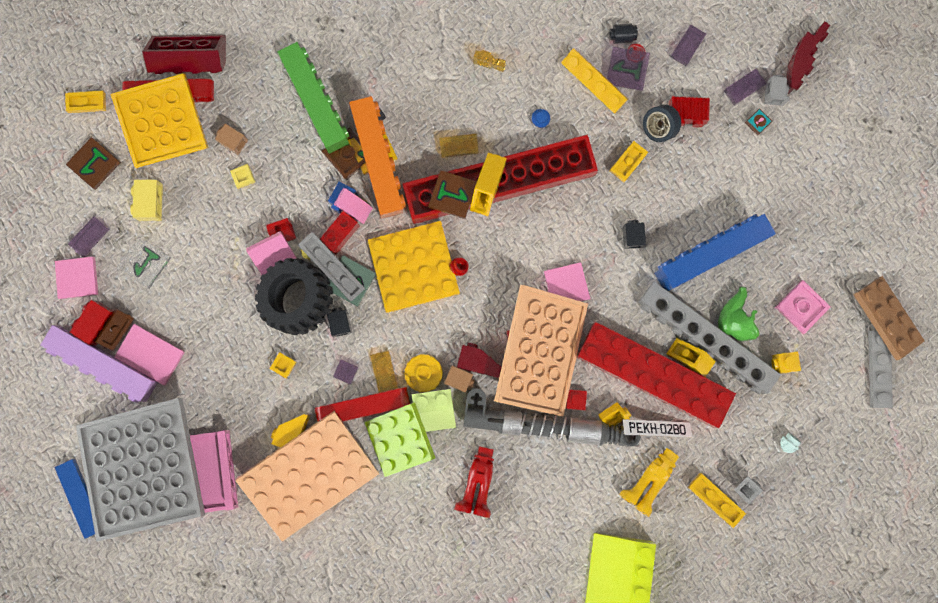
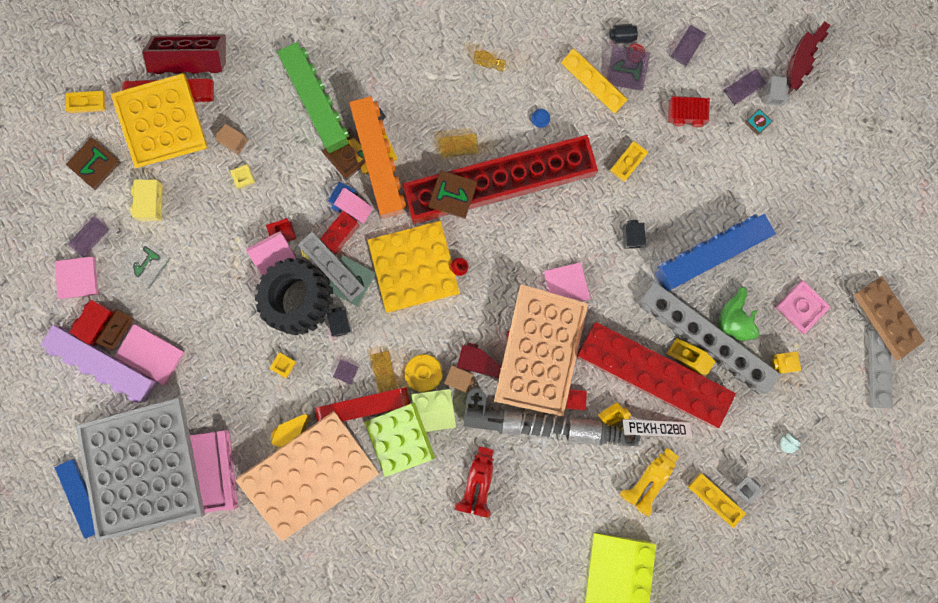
yellow slope [470,152,507,216] -> none
wheel [643,105,681,142] -> none

